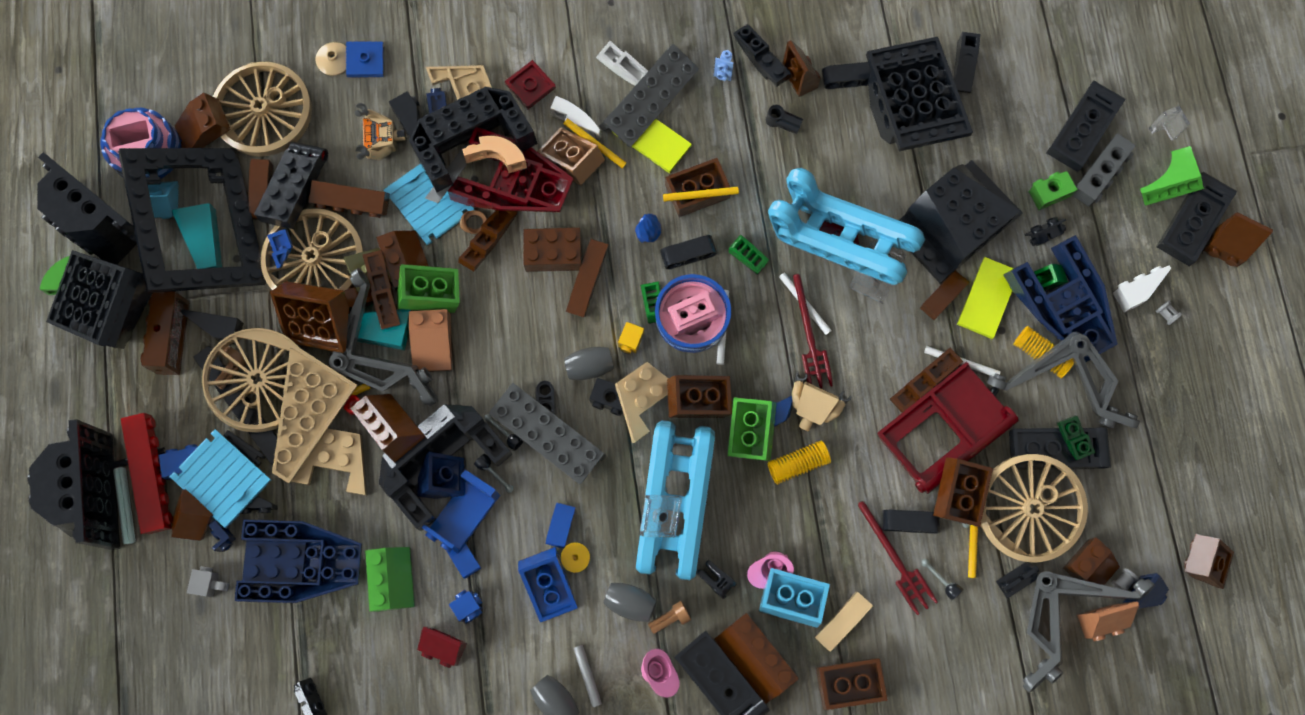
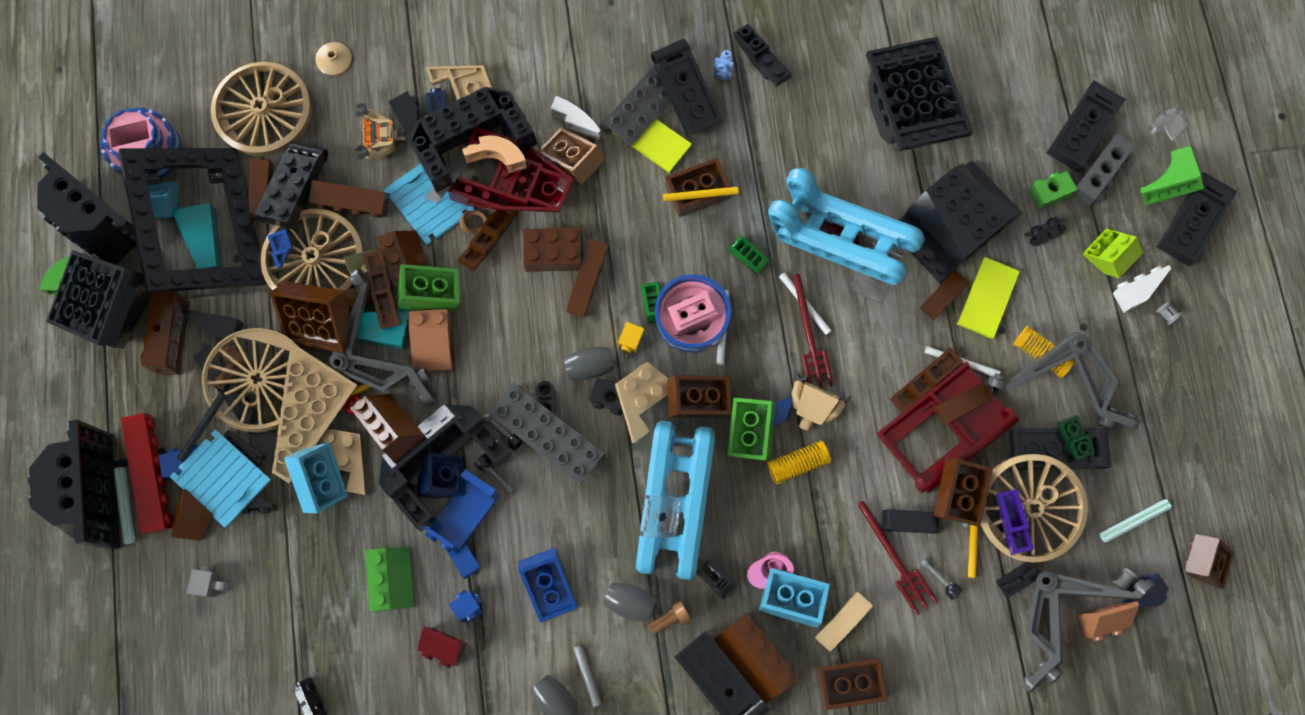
reddish brown slope [174,93,231,148] -> none
dark blue bracket [209,520,236,552] -> none
dark blue wedge [234,520,362,603] -> none
blue plate [346,41,384,77] -> none
dark red plate [505,60,556,109] -> none
blue slope [545,503,576,549] -> none
yellow piece [561,543,590,573] -> none
yellow piece [563,118,626,168] -> none
white slope [596,41,648,86] -> none
blue piece [635,213,661,243] -> none
bright pink piece [641,649,680,698] -> none
black beam [660,235,717,269] -> none
black piece [765,105,803,135] -> none
reddish brown slope [783,40,821,97] -> none
black beam [822,62,871,89] -> none
black slope [954,32,981,93] -> none
dark blue wedge [1003,235,1118,363] -> none
green slope [1034,264,1068,291] -> none
reddish brown slope [1063,537,1120,585] -> none
reddish brown slope [1203,212,1273,267] -> none
none -> black piece [177,392,227,462]
none -> medium azure slope [284,442,348,513]
none -> black hinge [651,38,723,137]
none -> reddish brown slope [933,383,993,426]
none -> dark purple slope [997,489,1034,556]
none -> lime slope [1083,228,1143,278]
none -> light aqua axle [1099,499,1172,542]

